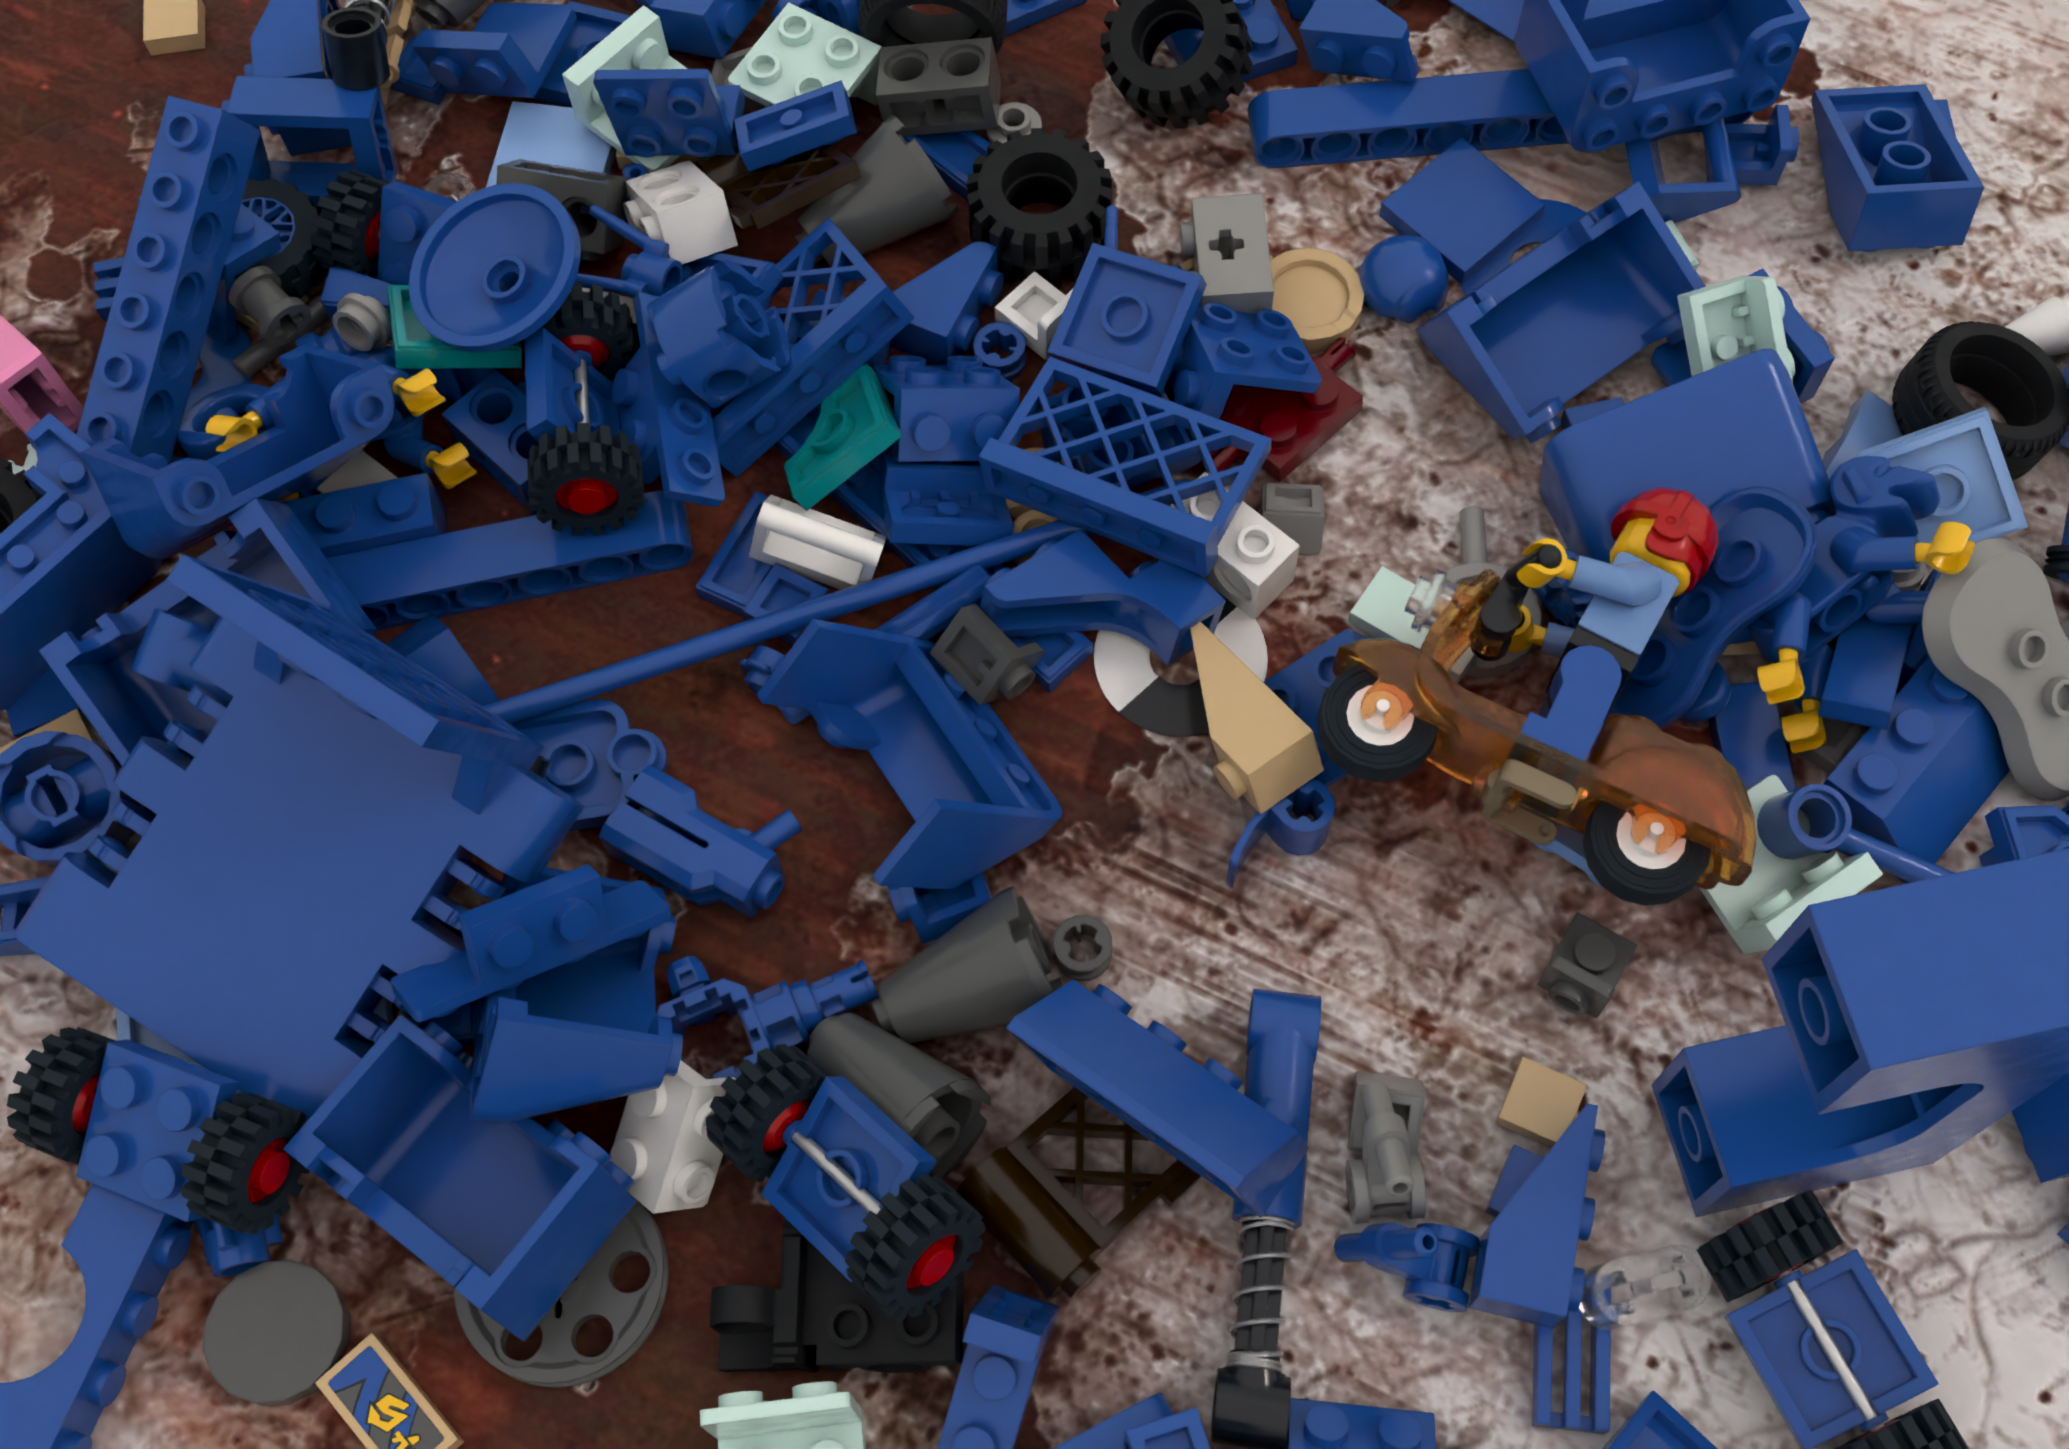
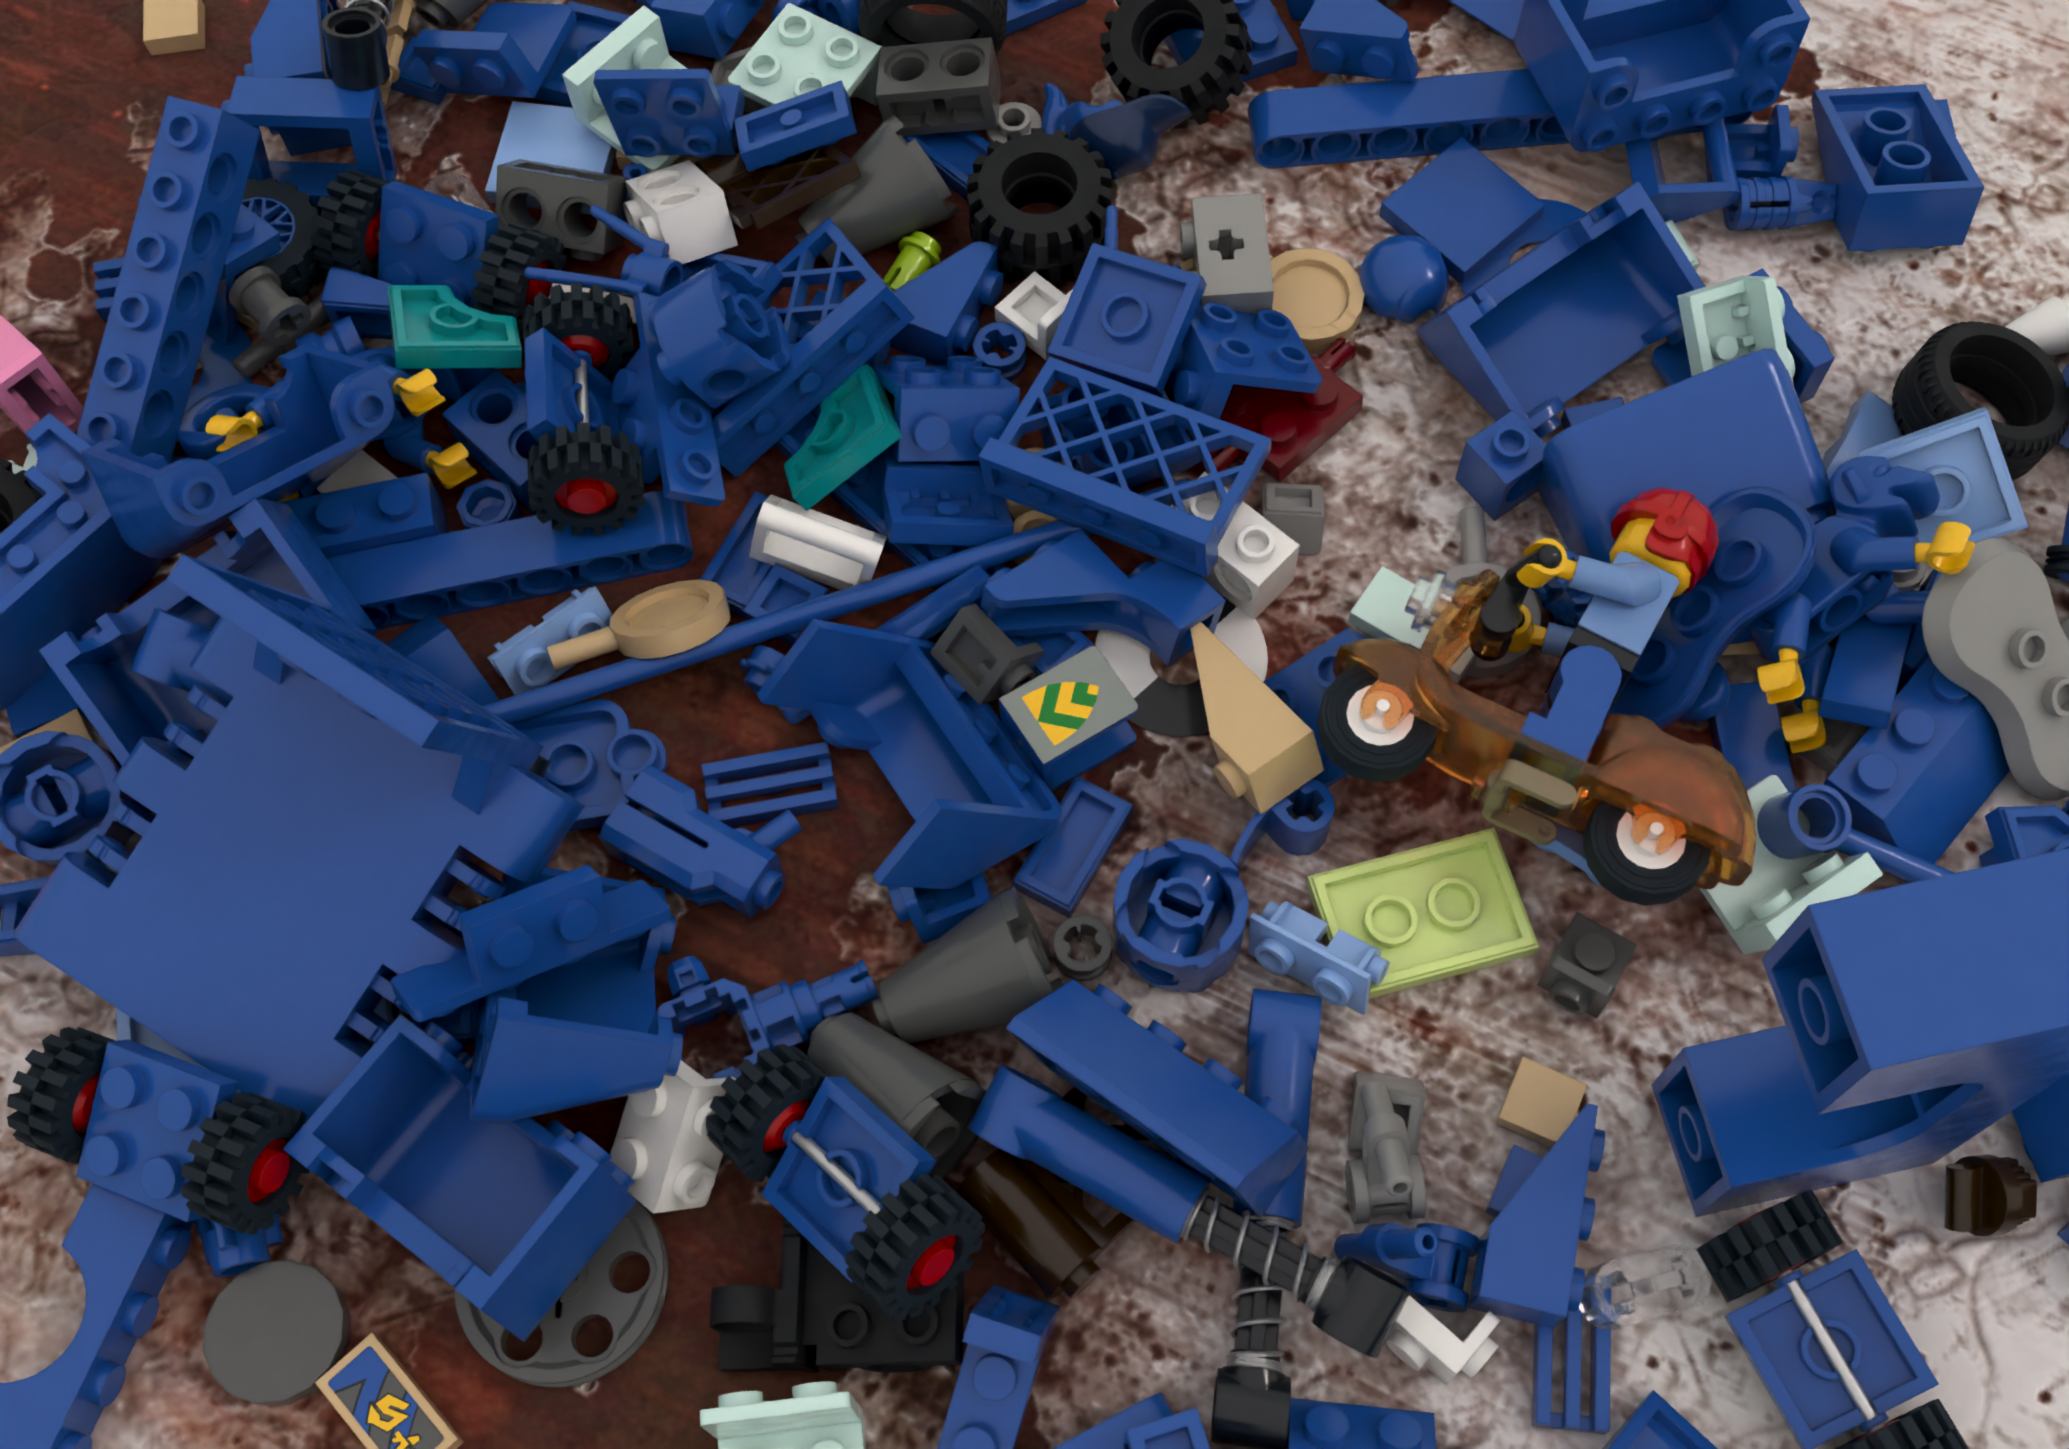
light grey plate [332,293,392,352] -> none
blue dish [409,183,581,352] -> none
none -> blue tile [456,479,522,529]
none -> light blue hinge [487,586,612,695]
none -> tan piece [547,579,730,671]
none -> blue tile [701,742,839,827]
none -> lime pin [883,231,942,291]
none -> piece [968,1064,1411,1358]
none -> piece [999,646,1138,793]
none -> blue tile [1013,776,1133,918]
none -> dark blue hair [1042,83,1192,180]
none -> blue brick [1113,839,1249,993]
none -> light blue hinge [1249,901,1390,1015]
none -> yellowish green tile [1306,828,1539,999]
none -> white bracket [1386,1295,1501,1384]
none -> blue brick [1455,410,1546,521]
none -> blue hinge [1723,176,1837,231]
none -> dark brown piece [1944,1154,2037,1237]

